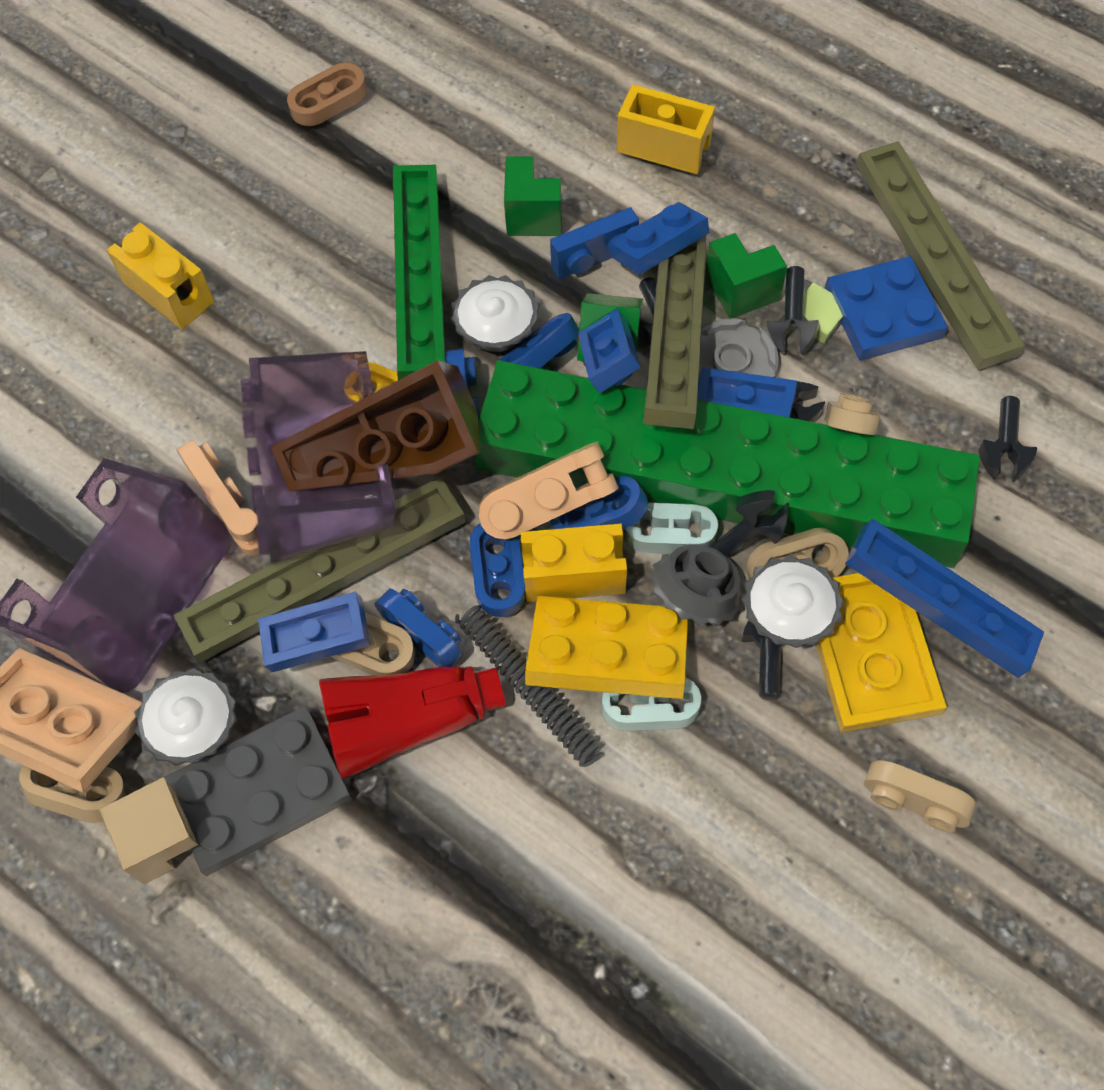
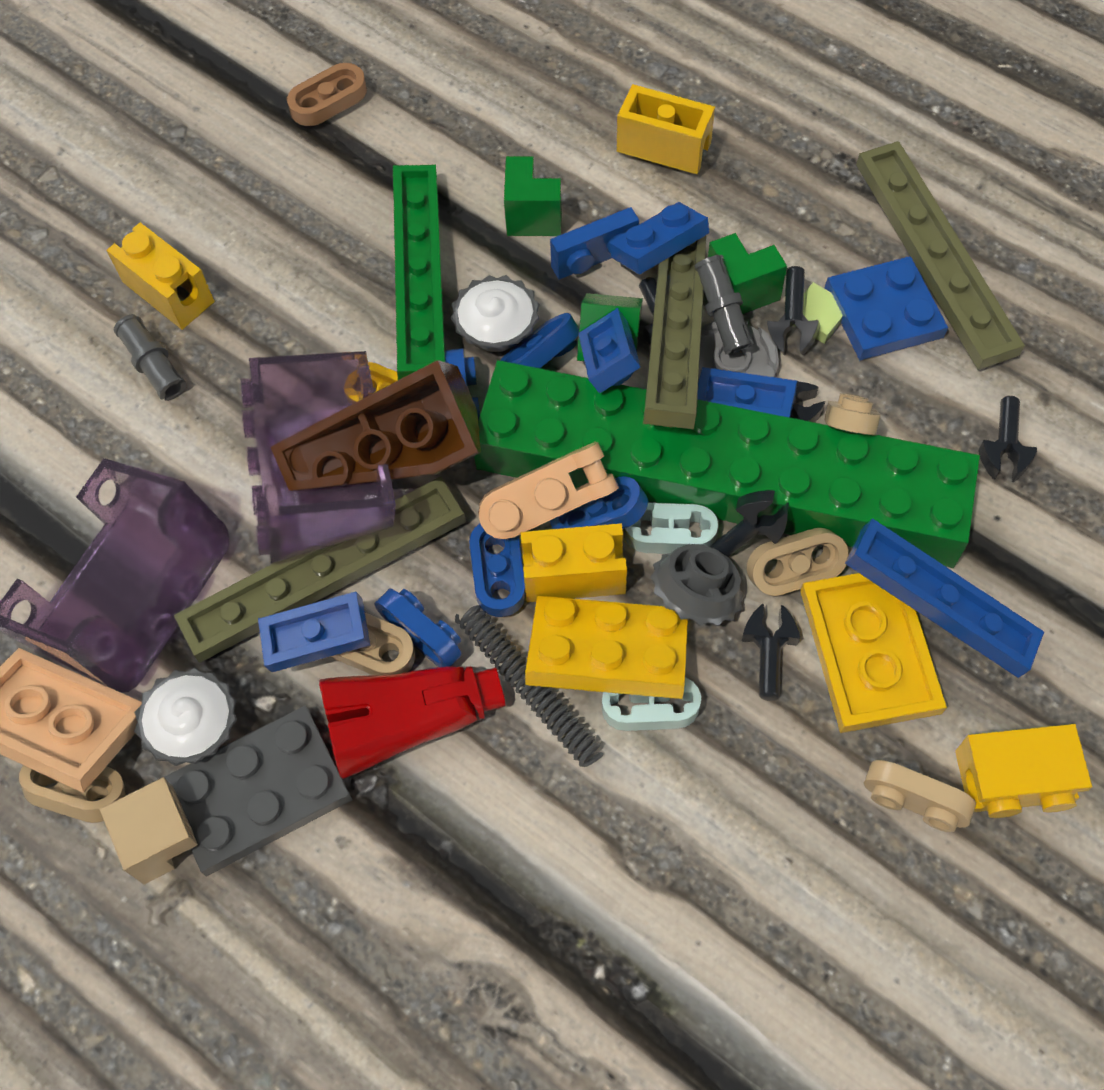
light nougat plate [176,439,268,556] -> none
white piece [742,554,845,648] -> none
none -> dark grey pin [114,314,187,401]
none -> dark grey pin [694,255,754,354]
none -> yellow brick [955,724,1092,818]

